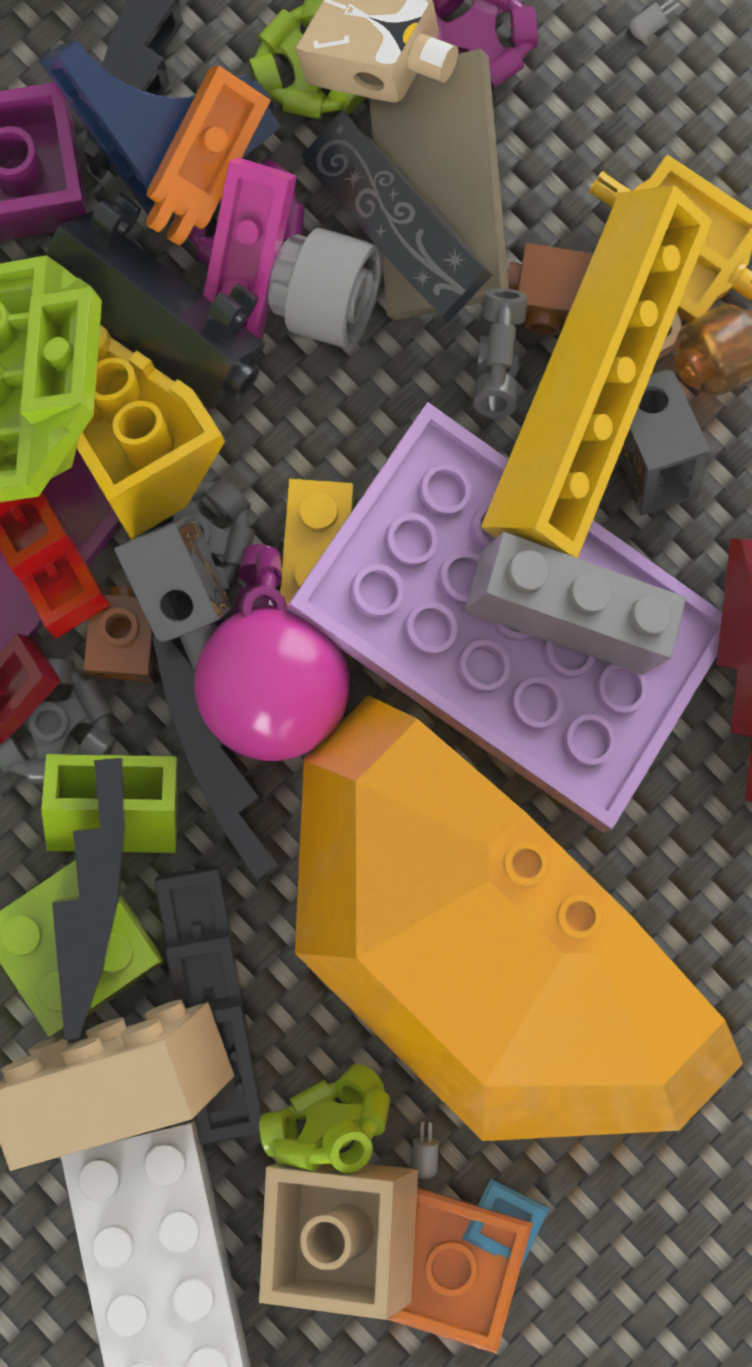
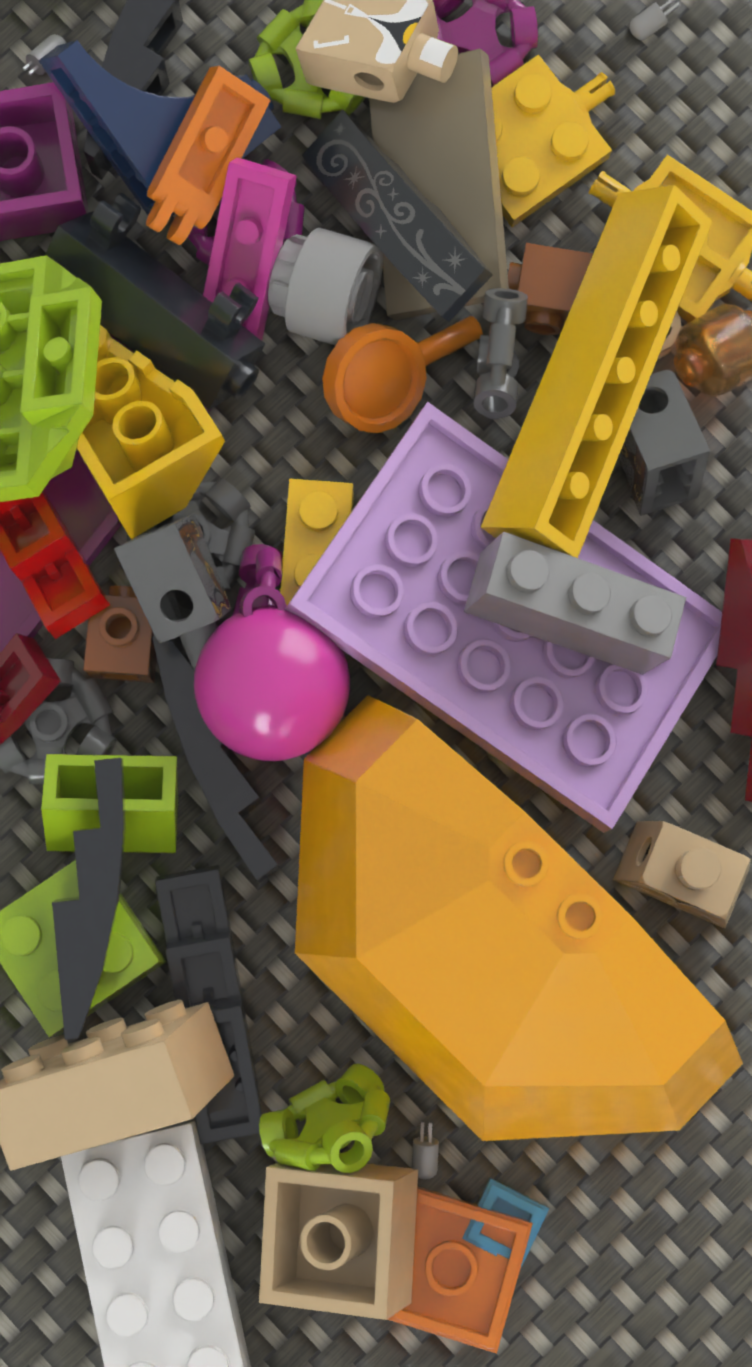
none -> light grey piece [23,34,66,76]
none -> orange piece [322,316,483,433]
none -> yellow plate [492,54,615,228]
none -> tan torso [613,821,751,928]

